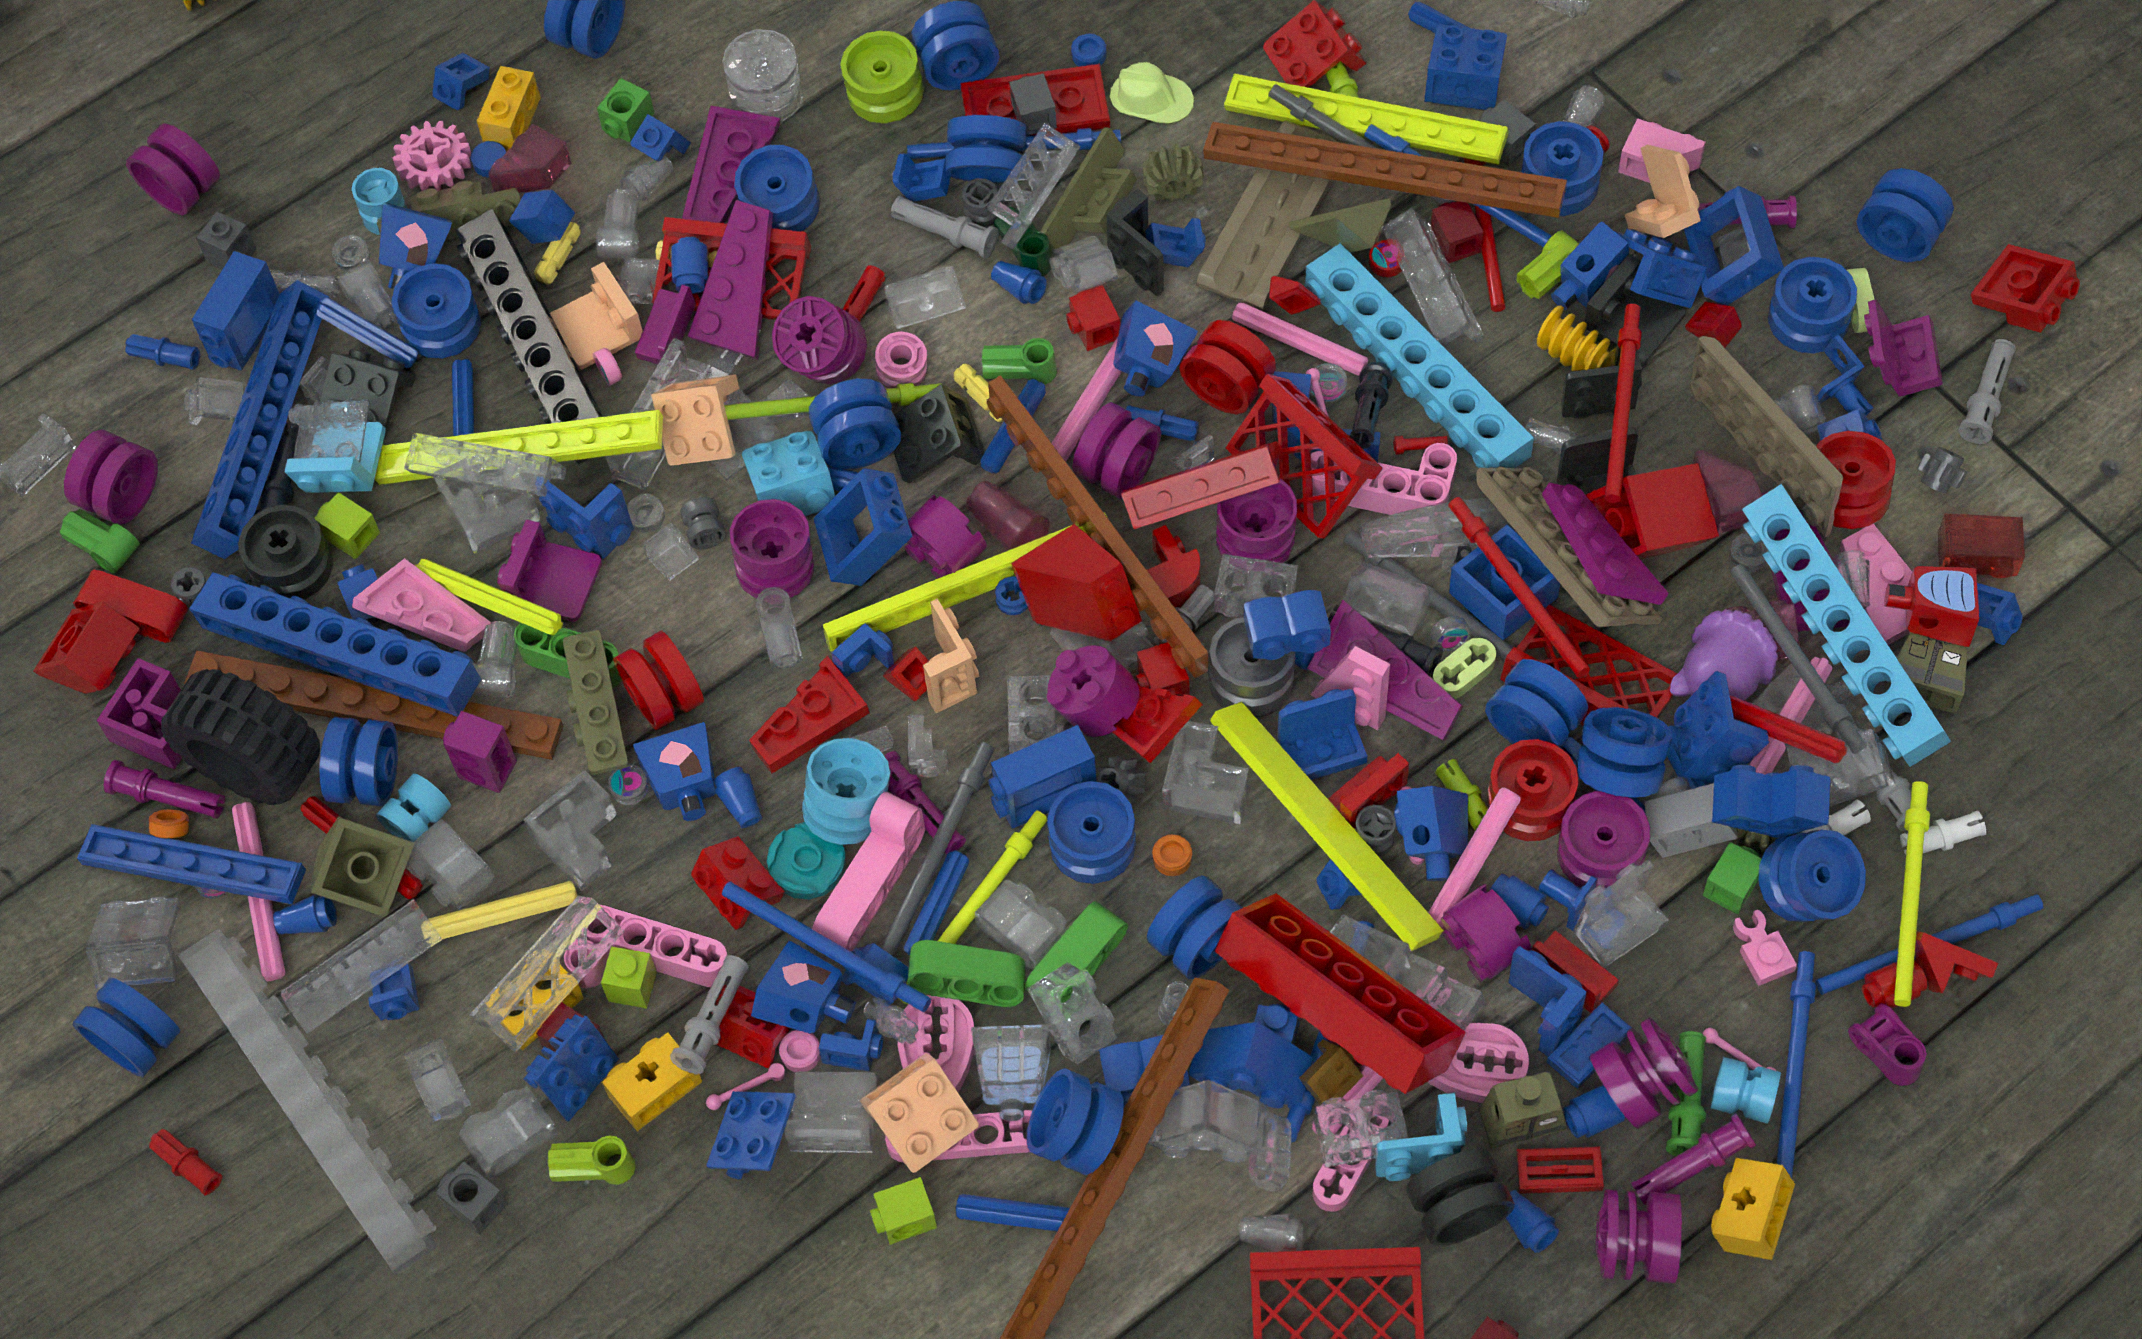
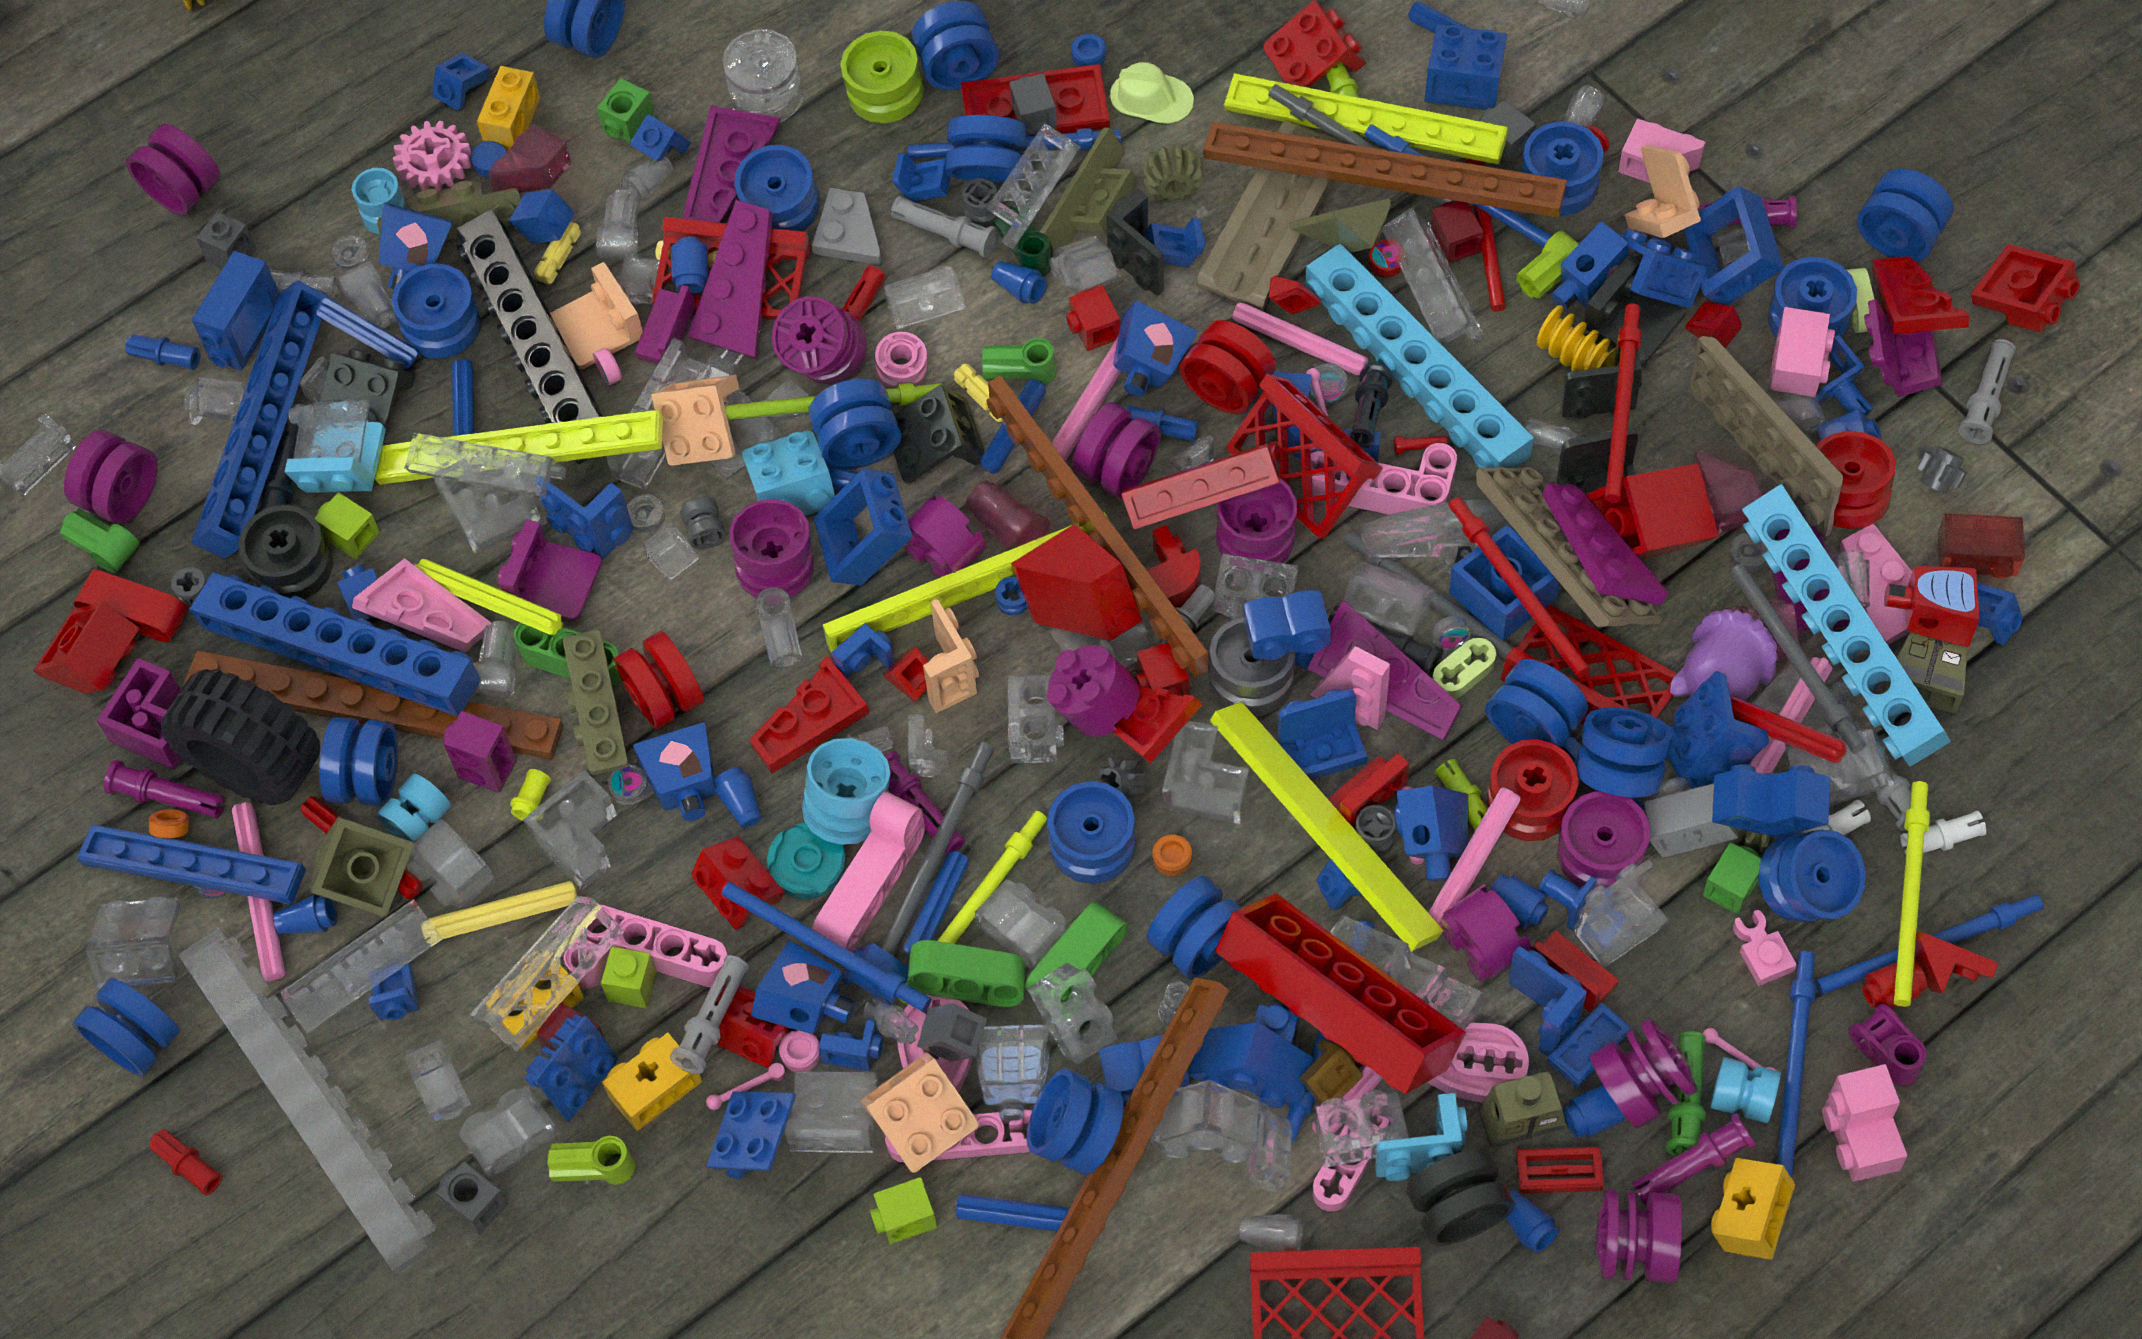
blue window [988,725,1097,829] -> none
none -> neon yellow pin [510,769,551,822]
none -> light grey wing [812,188,882,265]
none -> dark grey brick [917,1003,987,1062]
none -> bright pink brick [1770,307,1835,397]
none -> bright pink brick [1822,1064,1907,1182]
none -> red wing [1872,256,1970,334]

